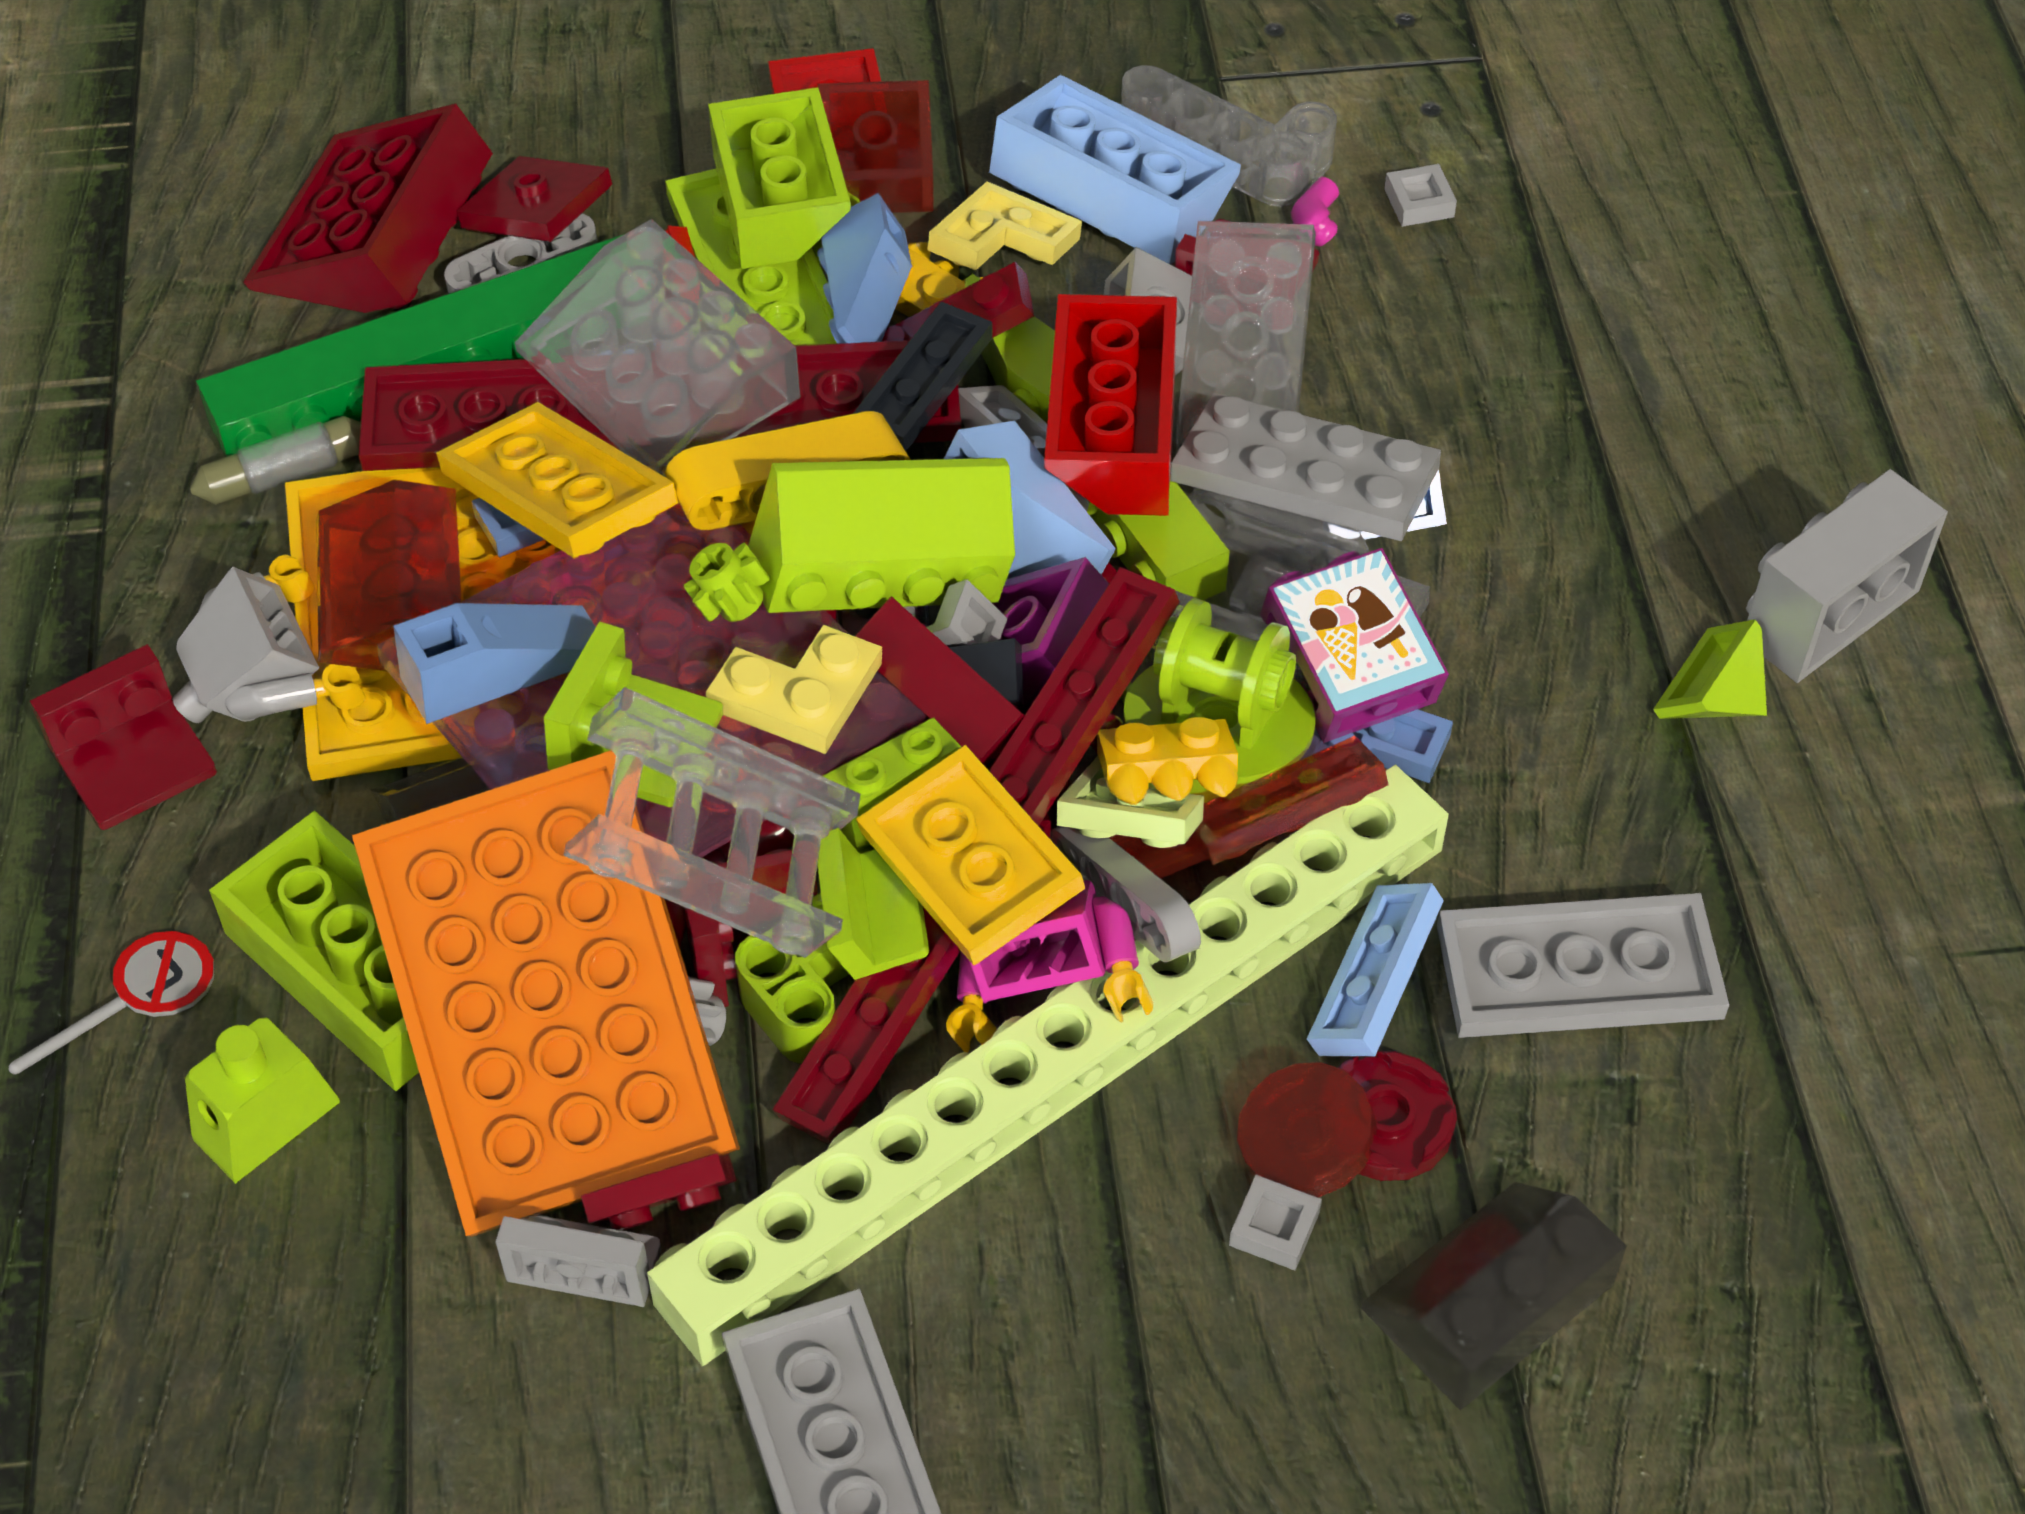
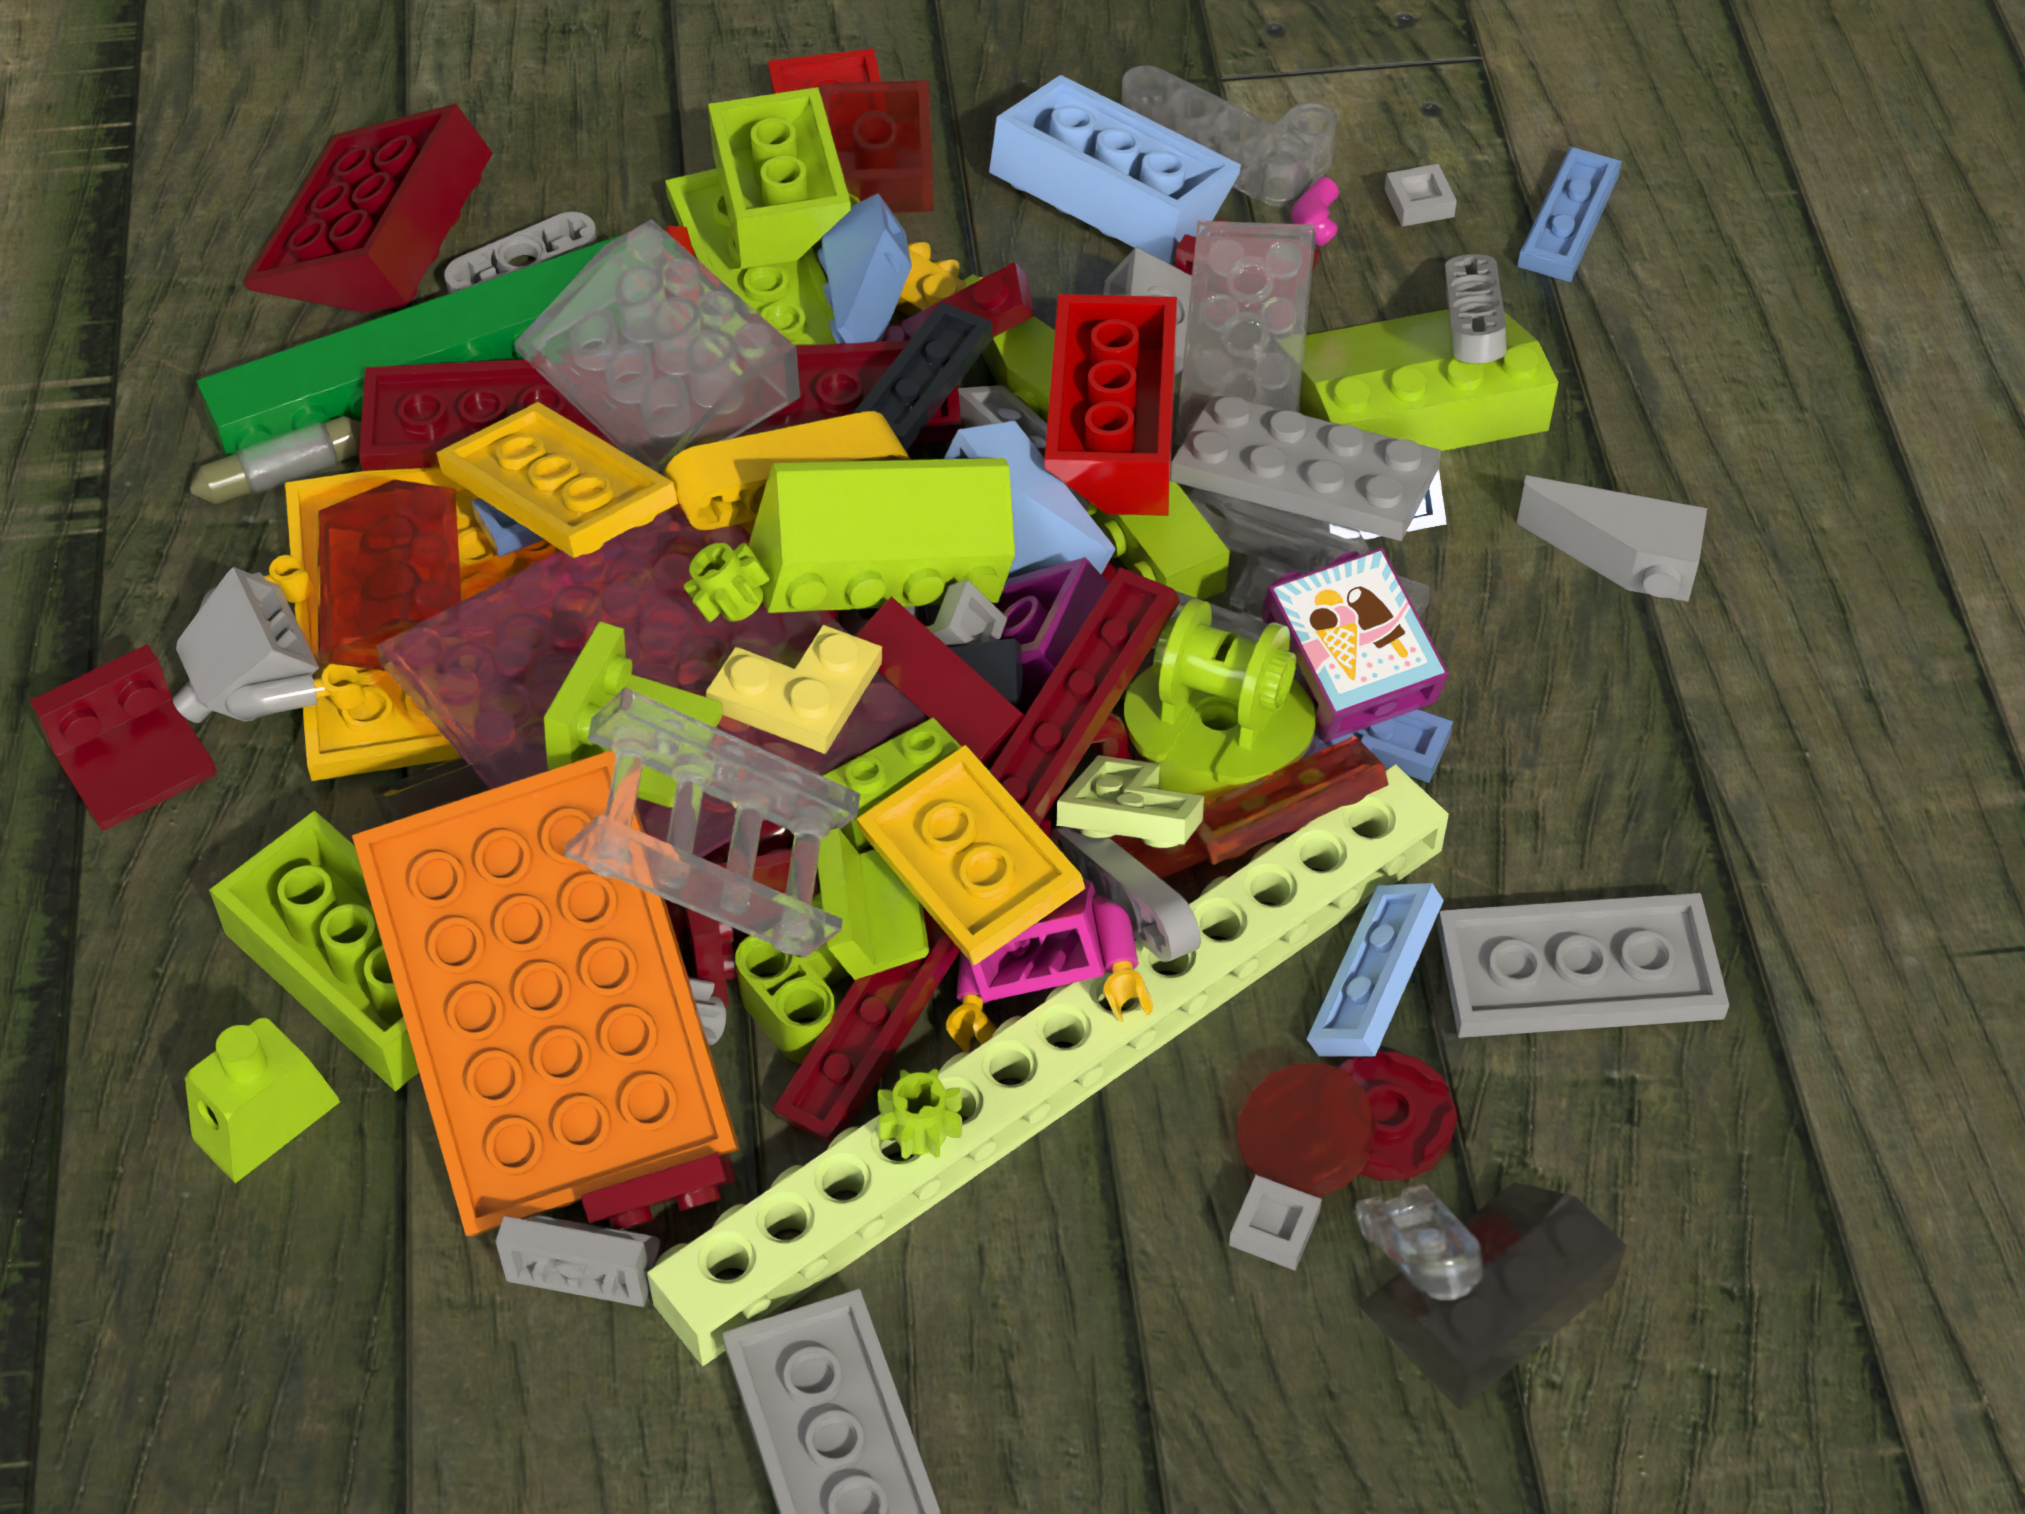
piece [8,931,214,1074] -> none
medium blue slope [393,603,596,724] -> none
dark red plate [456,156,613,242] -> none
light yellow plate [928,182,1082,271] -> none
yellow plate [1097,717,1238,805] -> none
lime slope [1653,619,1767,719] -> none
light grey brick [1746,469,1948,683] -> none
none -> lime gear [878,1069,962,1159]
none -> lime slope [1275,309,1558,451]
none -> clear plate [1356,1183,1484,1300]
none -> light grey beam [1445,254,1507,363]
none -> medium blue tile [1517,147,1622,282]
none -> light grey slope [1517,475,1707,602]

